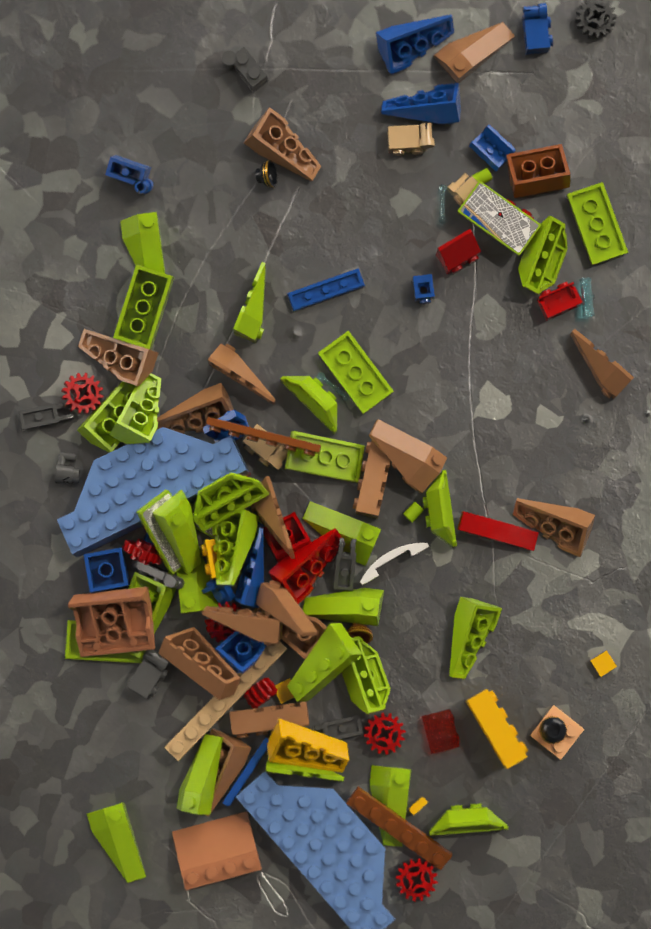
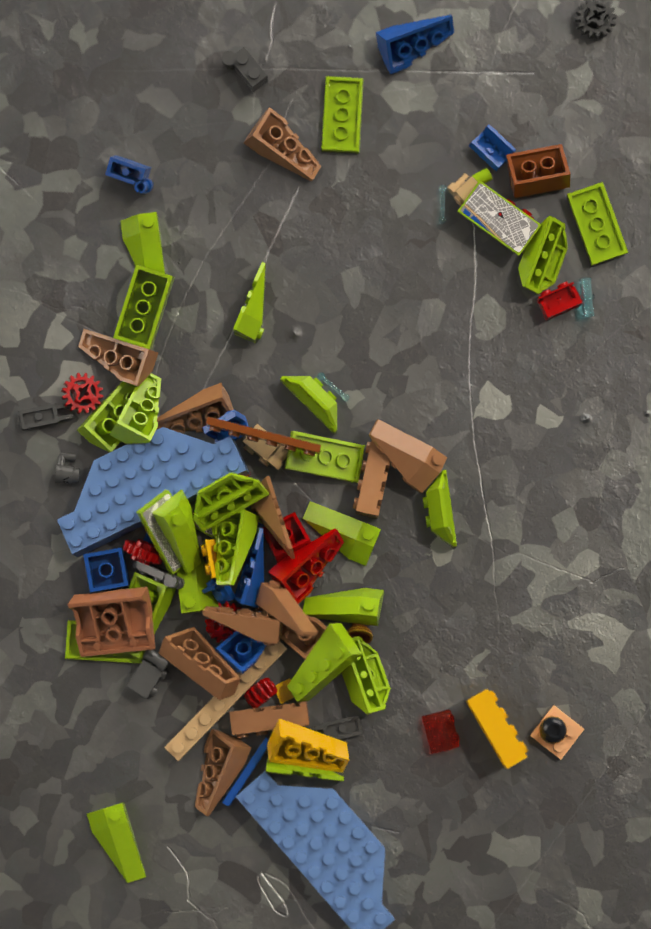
nougat piece [172,811,262,890] -> none
lime wedge [177,734,223,815] -> none
medium nougat wedge [208,344,276,405] -> none
black piece [255,160,278,187] -> none
blue tile [287,268,365,312] -> none
lime plate [318,330,394,415] -> none
dark grey hinge [334,538,356,591] -> none
dark orange plate [346,786,452,870] -> none
white slope [360,543,429,586] -> none
red gear [364,712,406,755] -> none
lime wedge [370,765,411,847] -> none
blue wedge [381,83,461,124] -> none
tan hinge [388,123,435,156] -> none
red gear [395,858,438,901] -> none
lime hinge [403,501,424,523] -> none
yellow tile [408,796,428,815] -> none
blue brick [412,274,435,304] -> none
lime wedge [429,803,508,836] -> none
medium nougat wedge [434,22,515,83] -> none
red slope [436,229,481,274] -> none
lime wedge [449,597,502,679] -> none
red slope [457,511,539,551] -> none
medium nougat wedge [513,498,595,557] -> none
blue hinge [522,3,553,55] -> none
medium nougat wedge [570,329,634,399] -> none
yellow tile [590,650,617,677] -> none
none -> lime tile [321,76,363,154]

